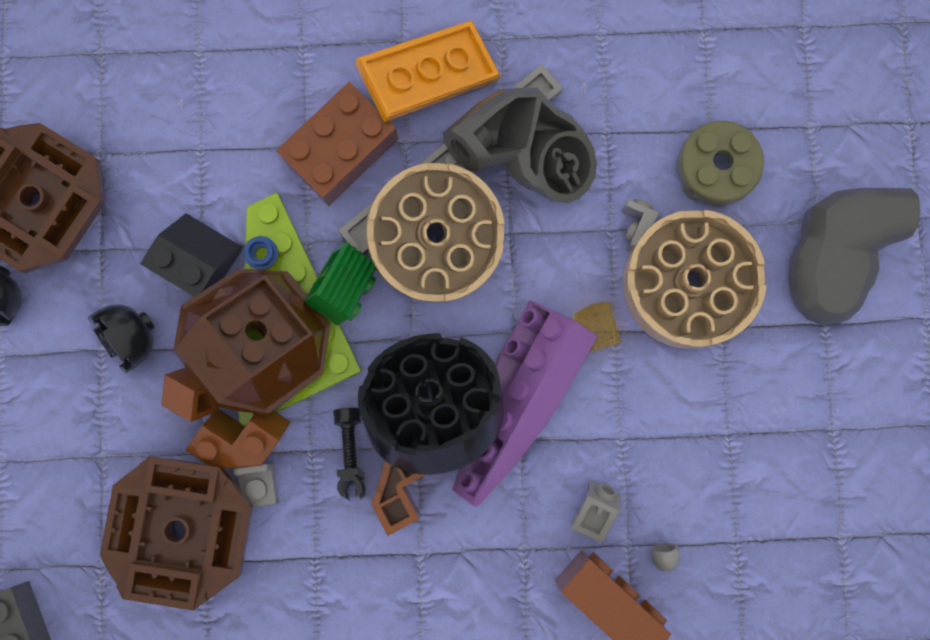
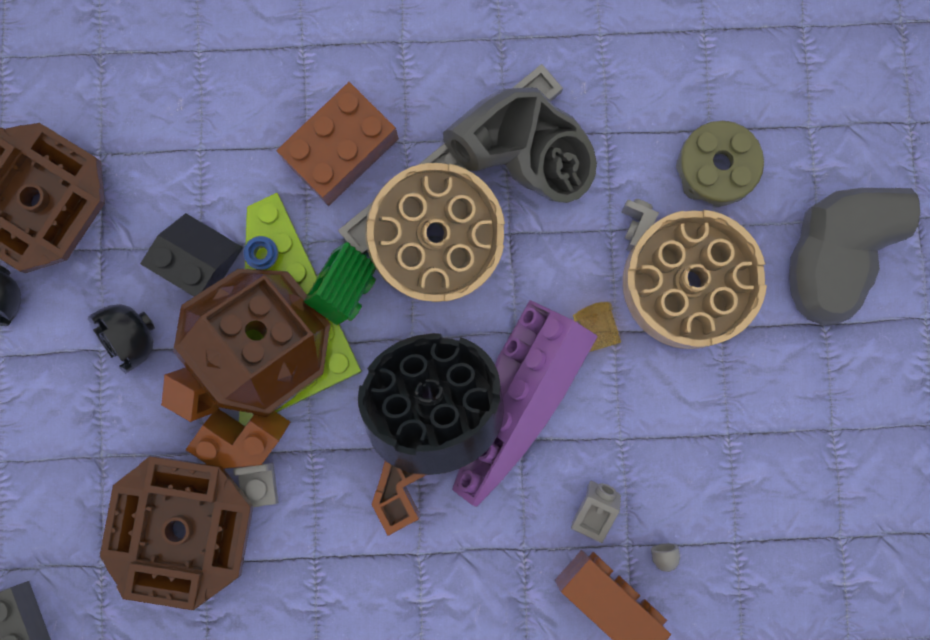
black bar [333,408,366,501] -> none
light orange tile [355,20,501,122] -> none

